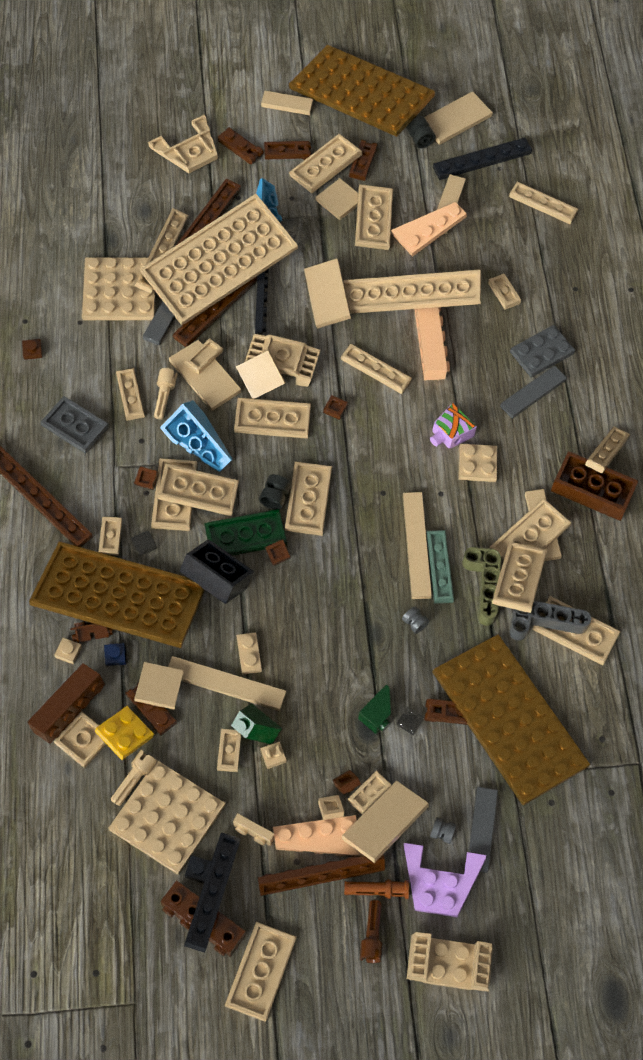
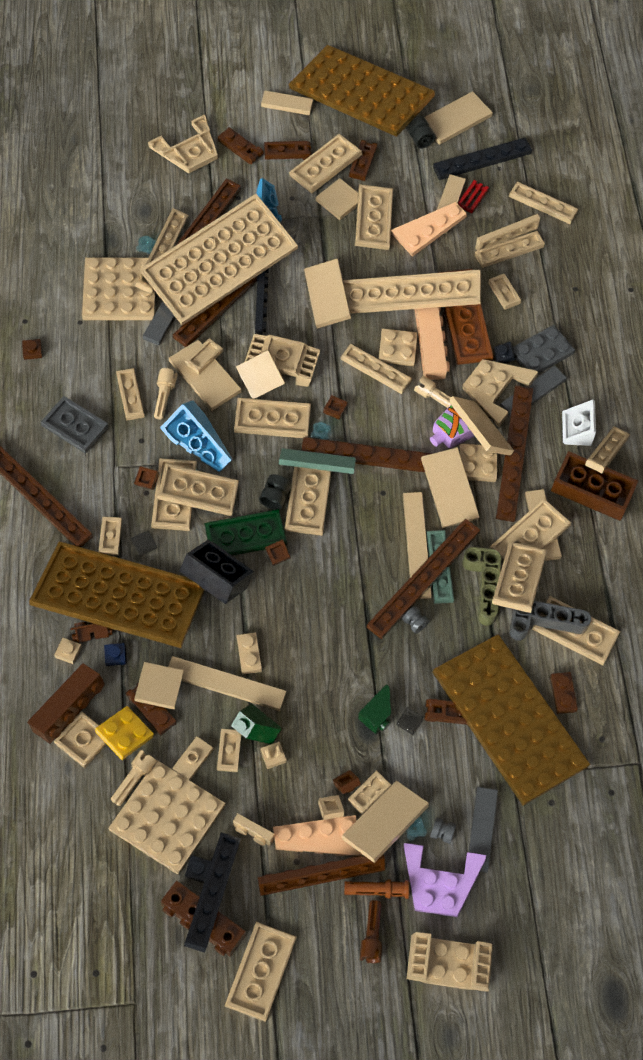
none -> clear light blue plate [136,236,156,254]
none -> tan plate [172,736,213,780]
none -> sand green tile [279,448,356,474]
none -> reddish brown plate [301,437,433,472]
none -> clear light blue plate [311,422,331,440]
none -> reddish brown plate [366,518,480,640]
none -> tan plate [379,329,417,366]
none -> clear light blue plate [406,817,427,841]
none -> tan piece [414,376,451,408]
none -> tan tile [421,448,480,528]
none -> dark orange plate [438,269,493,365]
none -> tan tile [449,396,514,455]
none -> red tile [458,180,489,213]
none -> tan wing [463,359,538,427]
none -> tan tile [475,214,540,251]
none -> tan tile [475,231,545,268]
none -> black plate [494,341,516,364]
none -> reddish brown plate [496,385,533,522]
none -> reddish brown plate [550,672,578,714]
none -> white slope [562,400,596,446]

